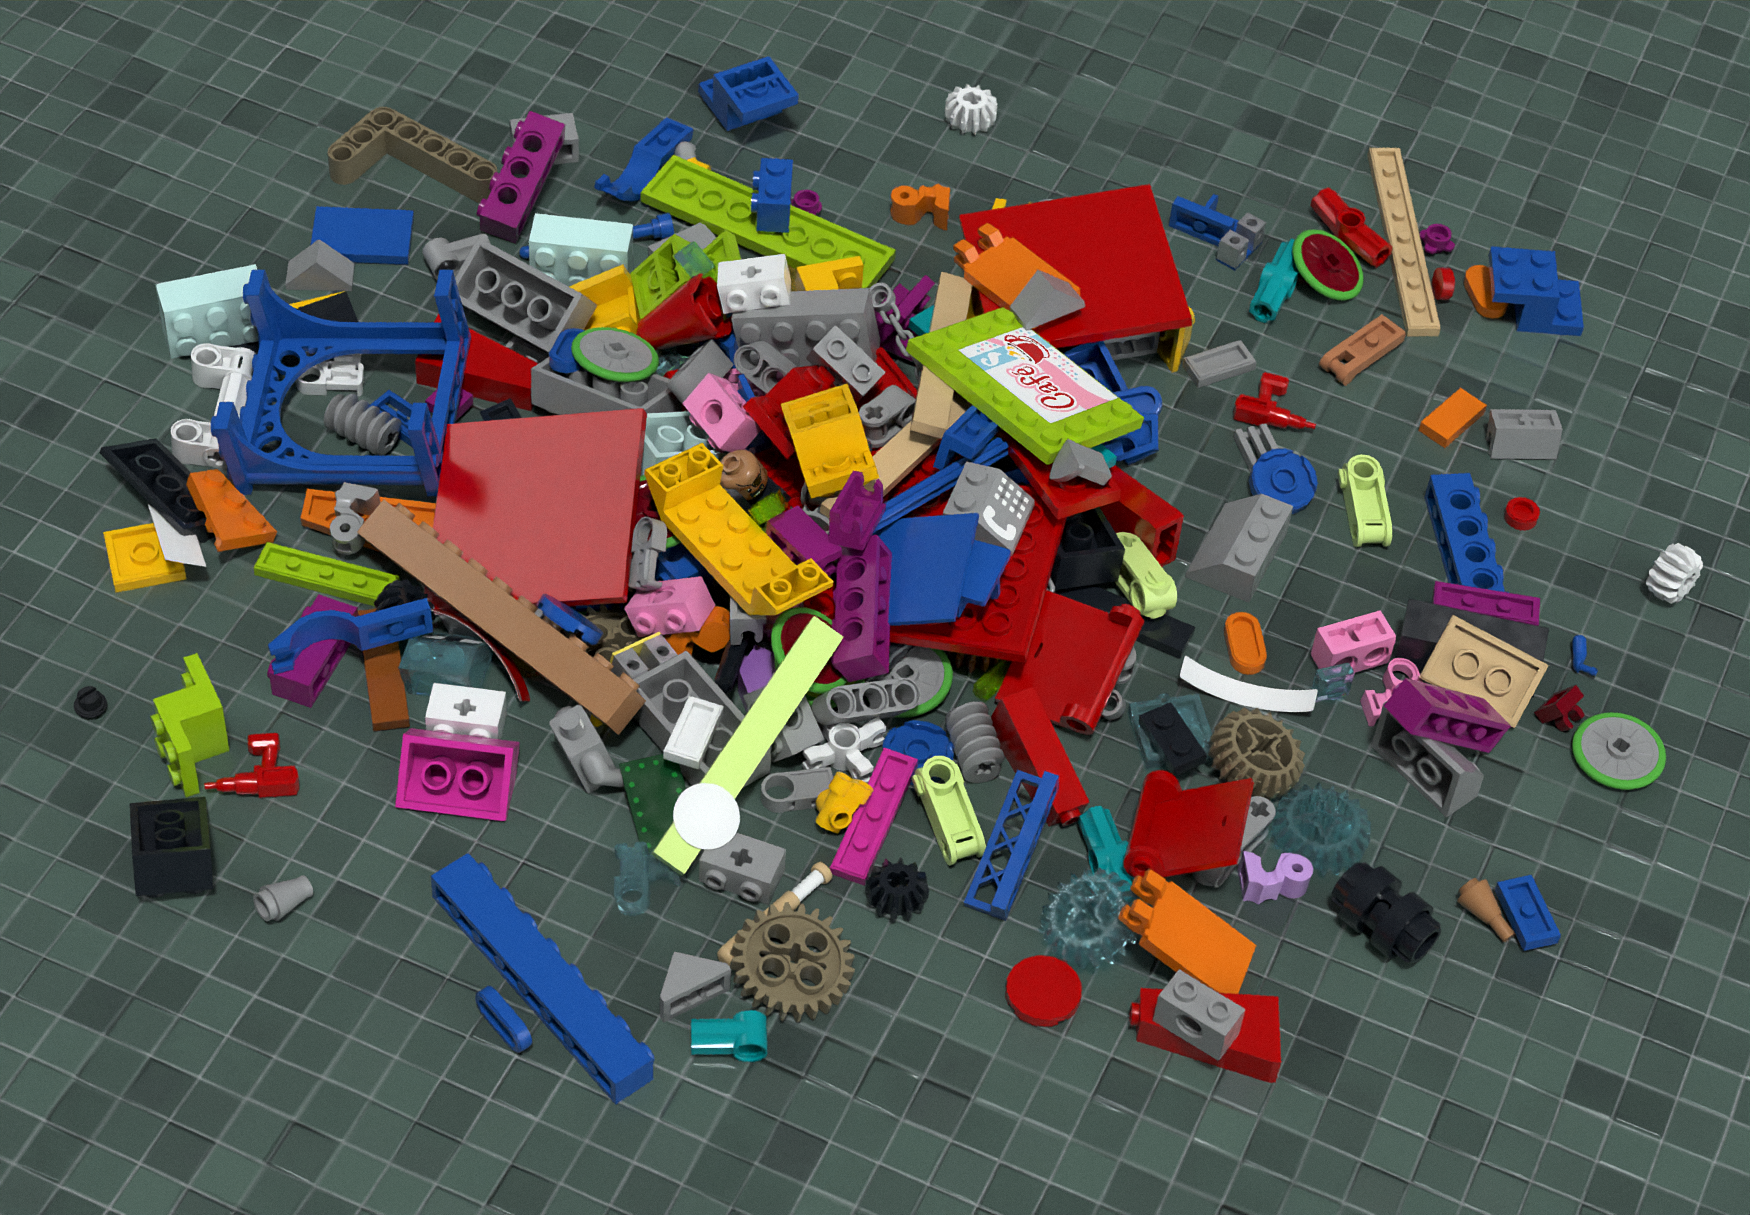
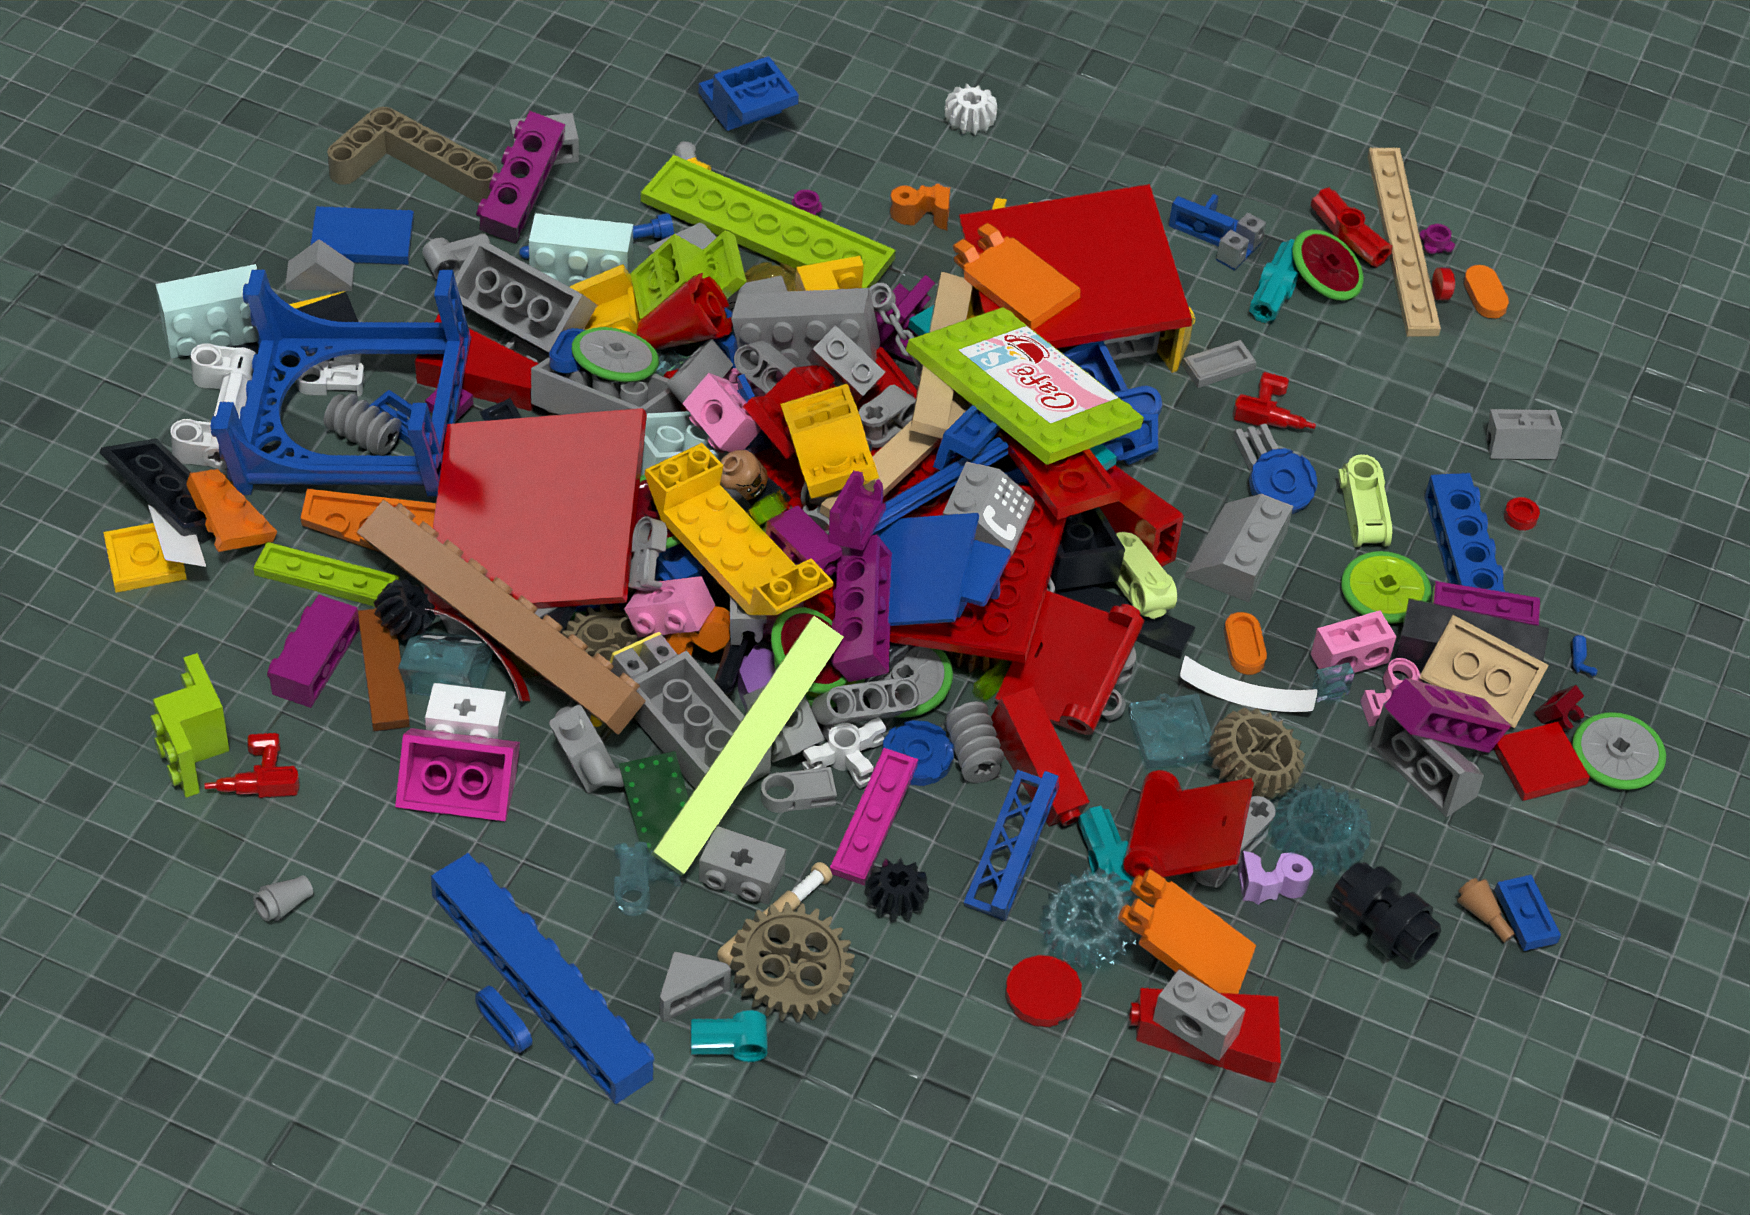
black piece [74,686,107,718] -> none
black slope [129,797,214,898] -> none
blue piece [268,598,433,674] -> none
light grey leg [330,482,381,555] -> none
blue tile [536,594,604,645] -> none
blue piece [594,117,694,201] -> none
white tile [663,696,724,769] -> none
clear light blue tile [673,241,715,278] -> none
white sticker [673,783,740,850] -> none
white brick [717,254,791,314] -> none
blue brick [751,158,793,233] -> none
yellow plate [815,771,874,834] -> none
yellowish green piece [912,756,986,866] -> none
light grey slope [1010,270,1085,331] -> none
light grey tile [1049,439,1112,486] -> none
black plate [1139,702,1207,776] -> none
nougat plate [1319,314,1406,385] -> none
orange tile [1419,388,1487,448] -> none
blue bracket [1488,247,1584,336] -> none
white gear [1646,543,1703,604] -> none
none -> lime wheel [1341,551,1432,624]
none -> red tile [1493,722,1590,801]

